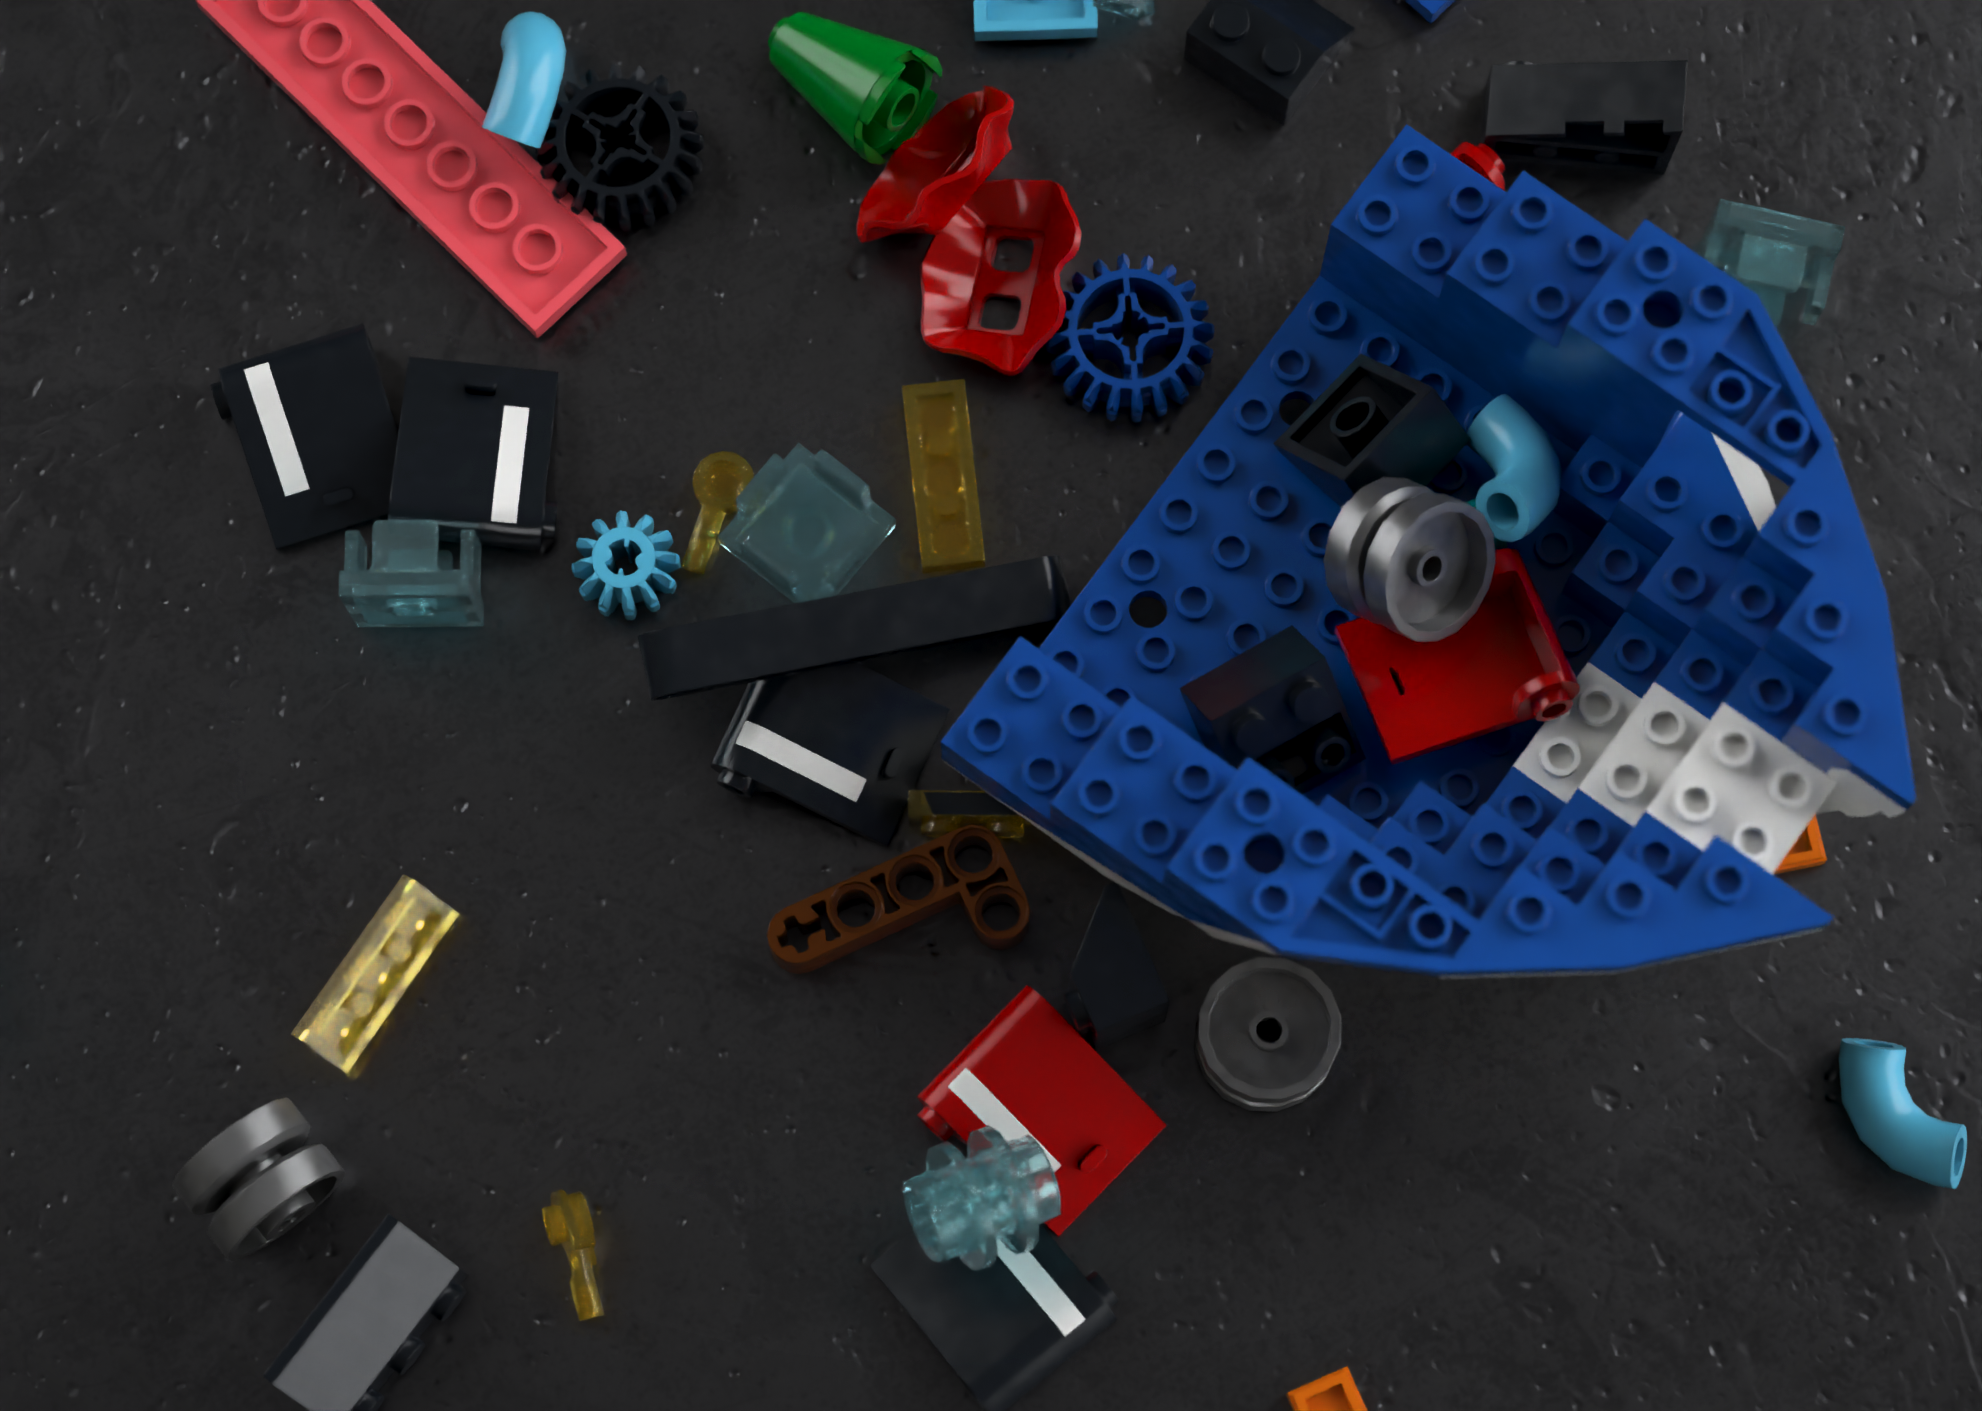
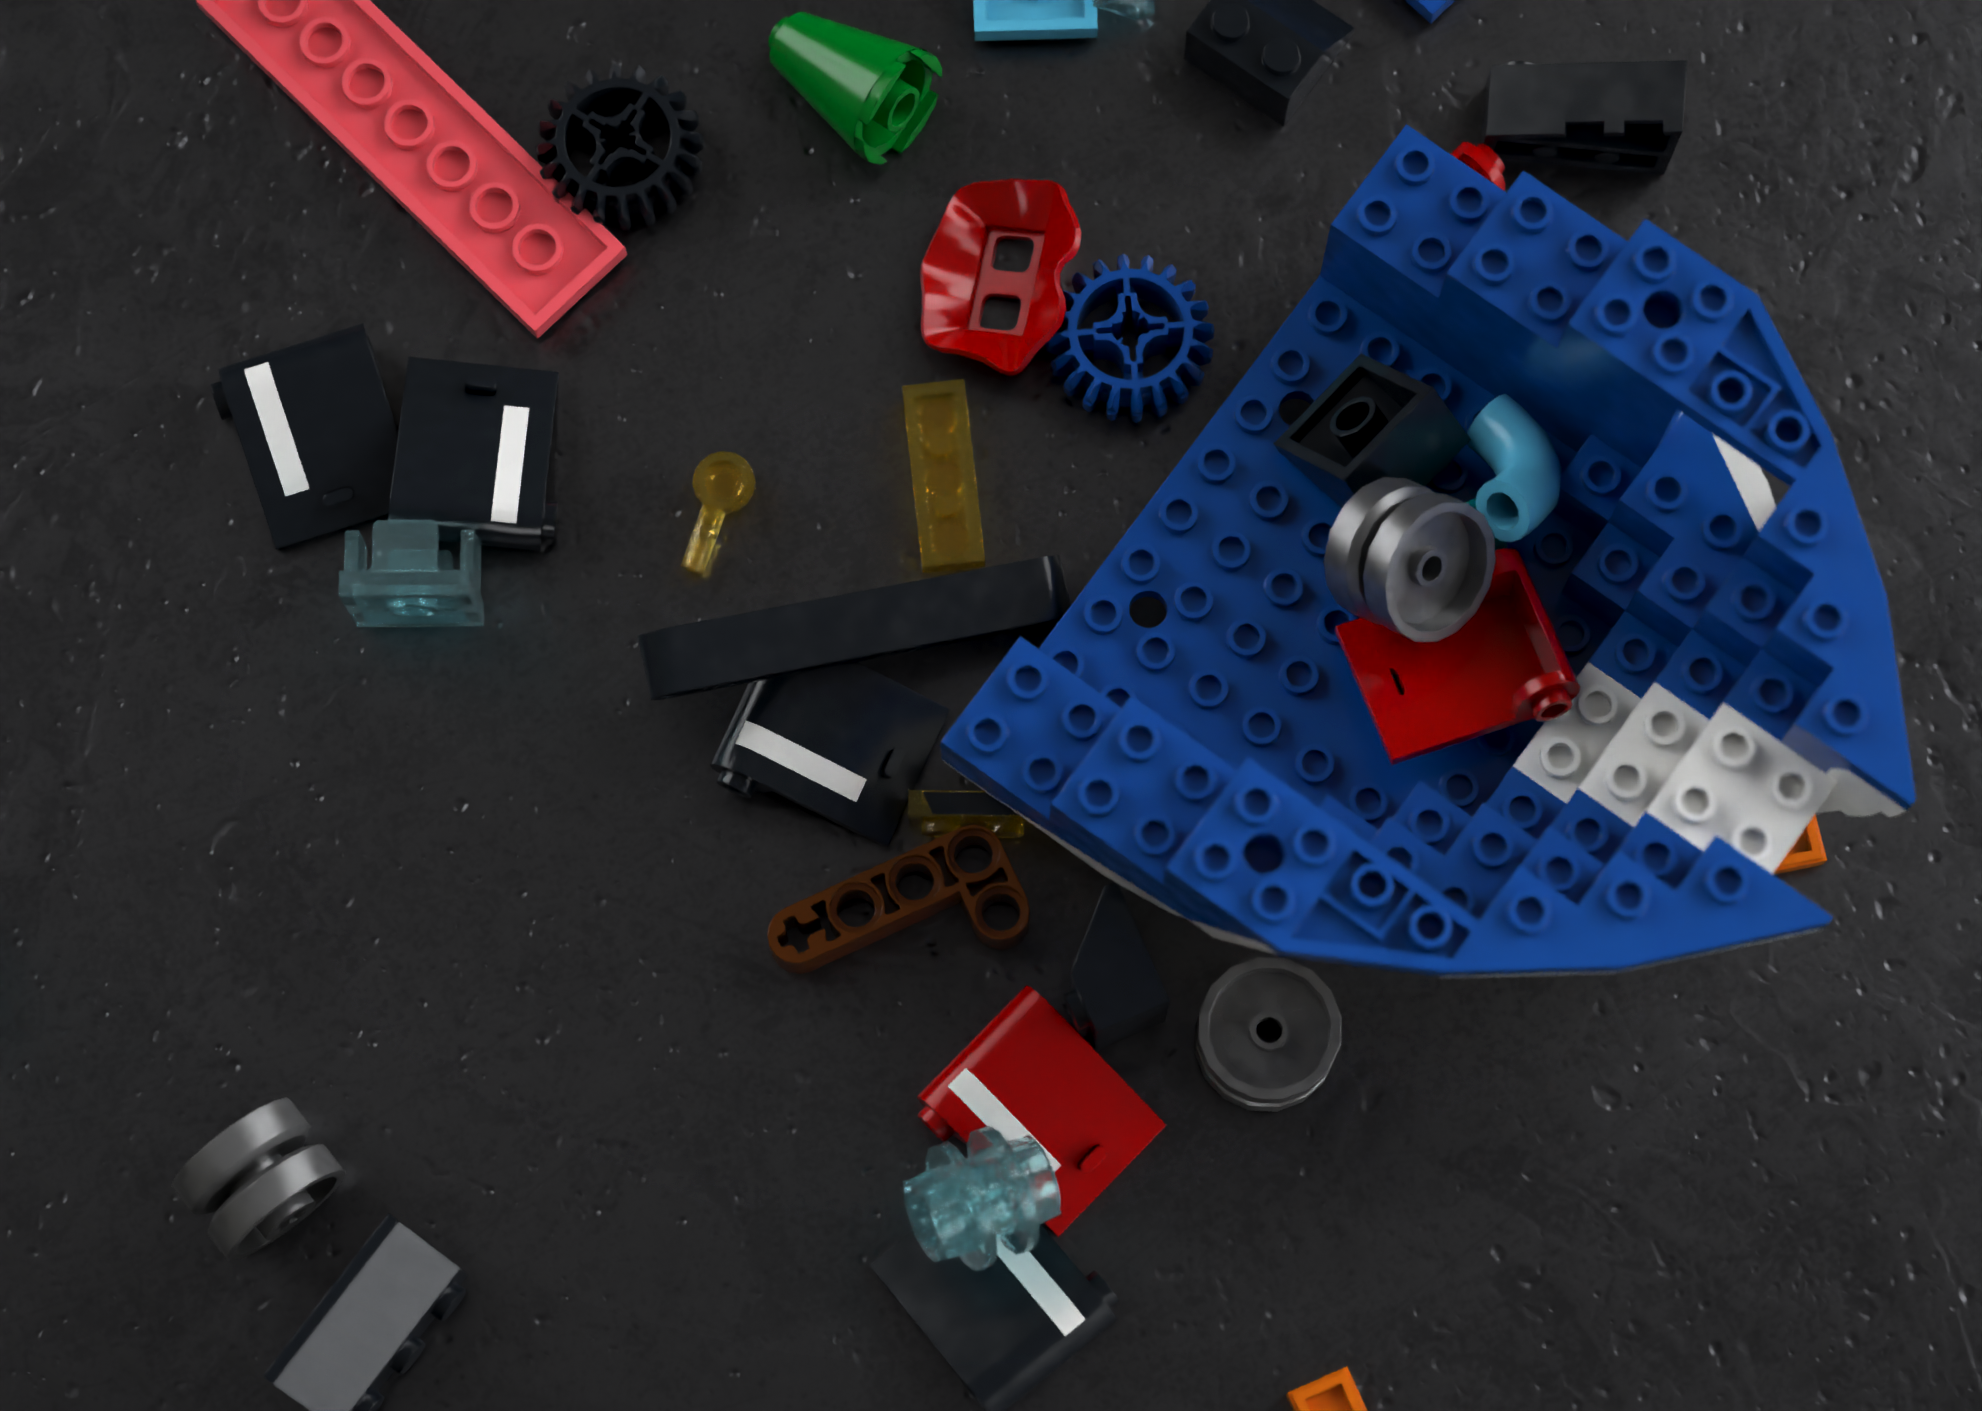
clear yellow plate [291,874,459,1073] -> none
medium azure cylinder [482,11,566,149] -> none
clear yellow plate [542,1189,604,1321] -> none
medium azure gear [571,510,681,620] -> none
clear light blue panel [718,442,896,603] -> none
red piece [857,85,1014,243] -> none
black slope [1179,625,1366,795] -> none
clear light blue panel [1698,198,1845,327] -> none
medium azure cylinder [1839,1038,1967,1189] -> none

